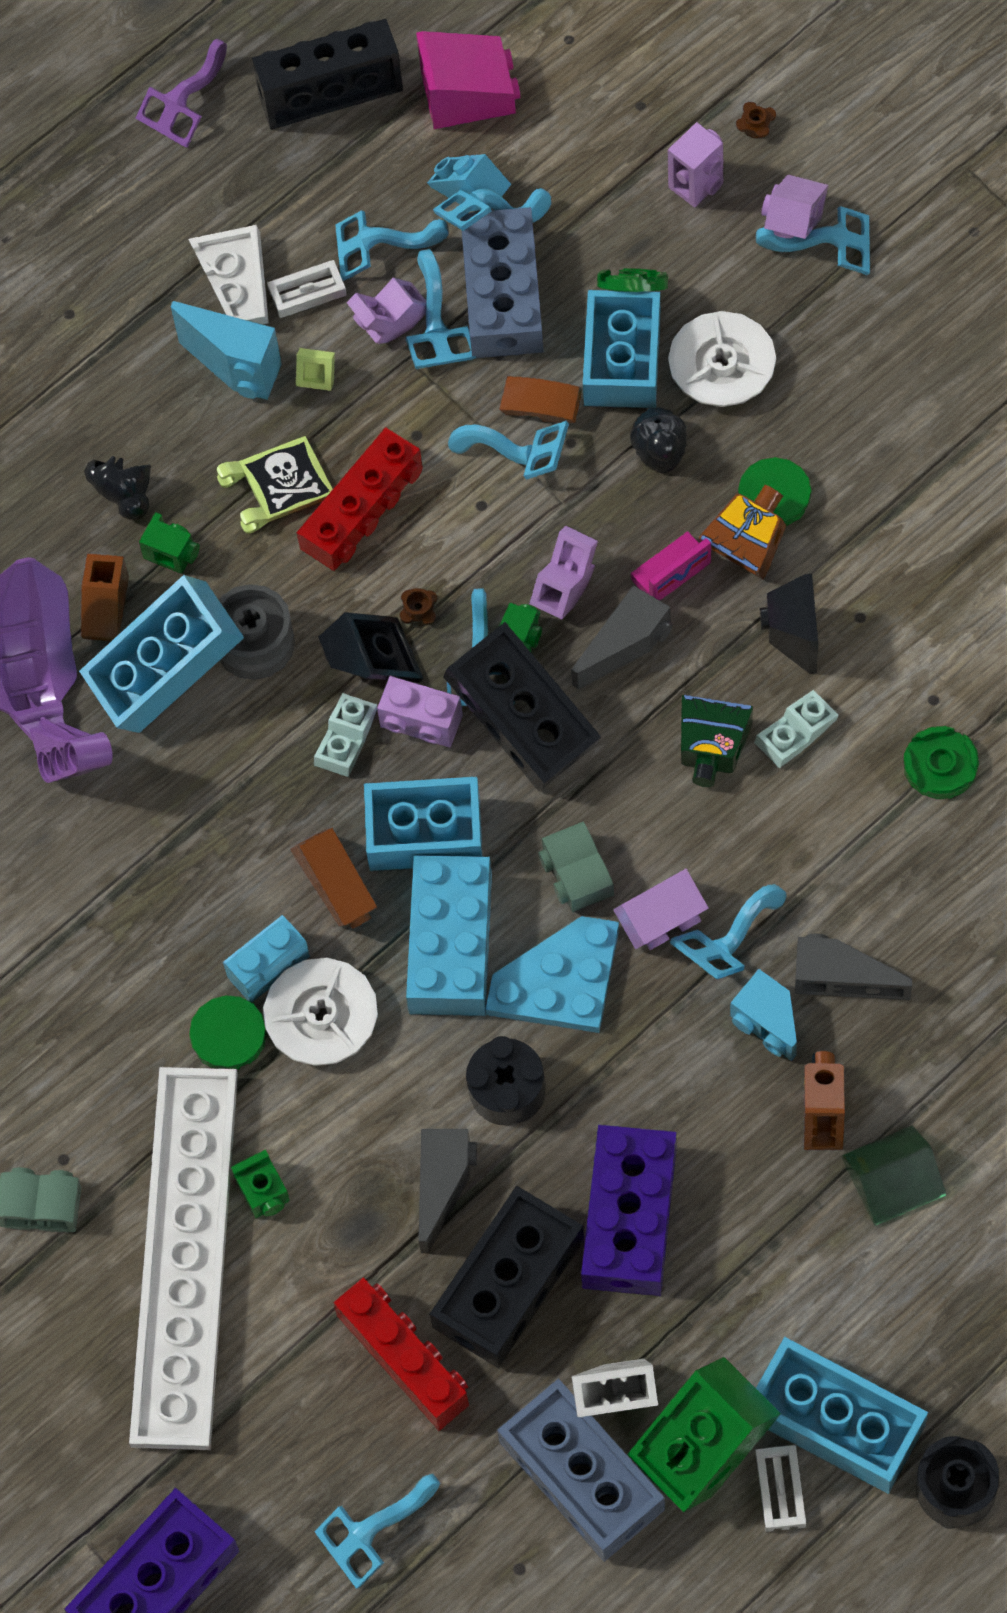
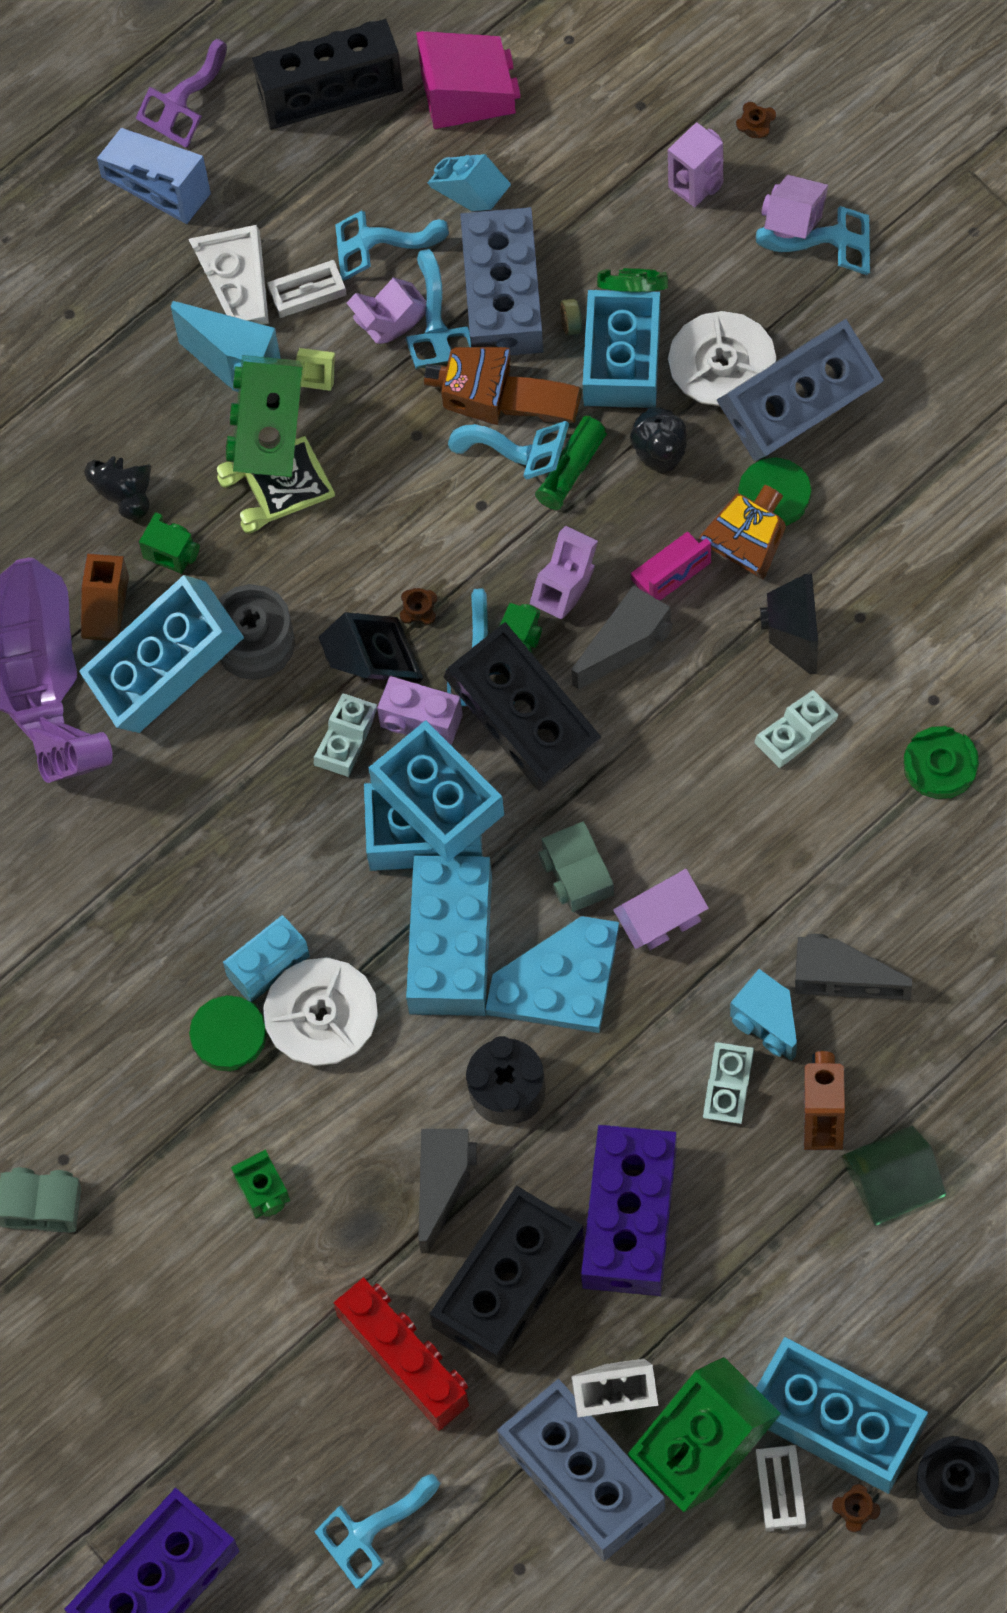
white plate [129,1067,238,1450] -> none
dark orange slope [290,828,377,929] -> none
red brick [296,427,423,572] -> none
medium azure piece [433,188,551,231] -> none
medium azure piece [670,884,787,979] -> none
dark green torso [681,695,753,787] -> none
none -> medium blue wedge [97,128,211,224]
none -> green piece [225,355,303,477]
none -> medium azure brick [369,720,504,863]
none -> dark orange torso [424,347,511,425]
none -> green piece [535,416,607,510]
none -> olive tile [560,298,582,336]
none -> light aqua slope [703,1042,754,1124]
none -> sand blue brick [716,319,884,461]
none -> reddish brown plate [832,1484,881,1533]

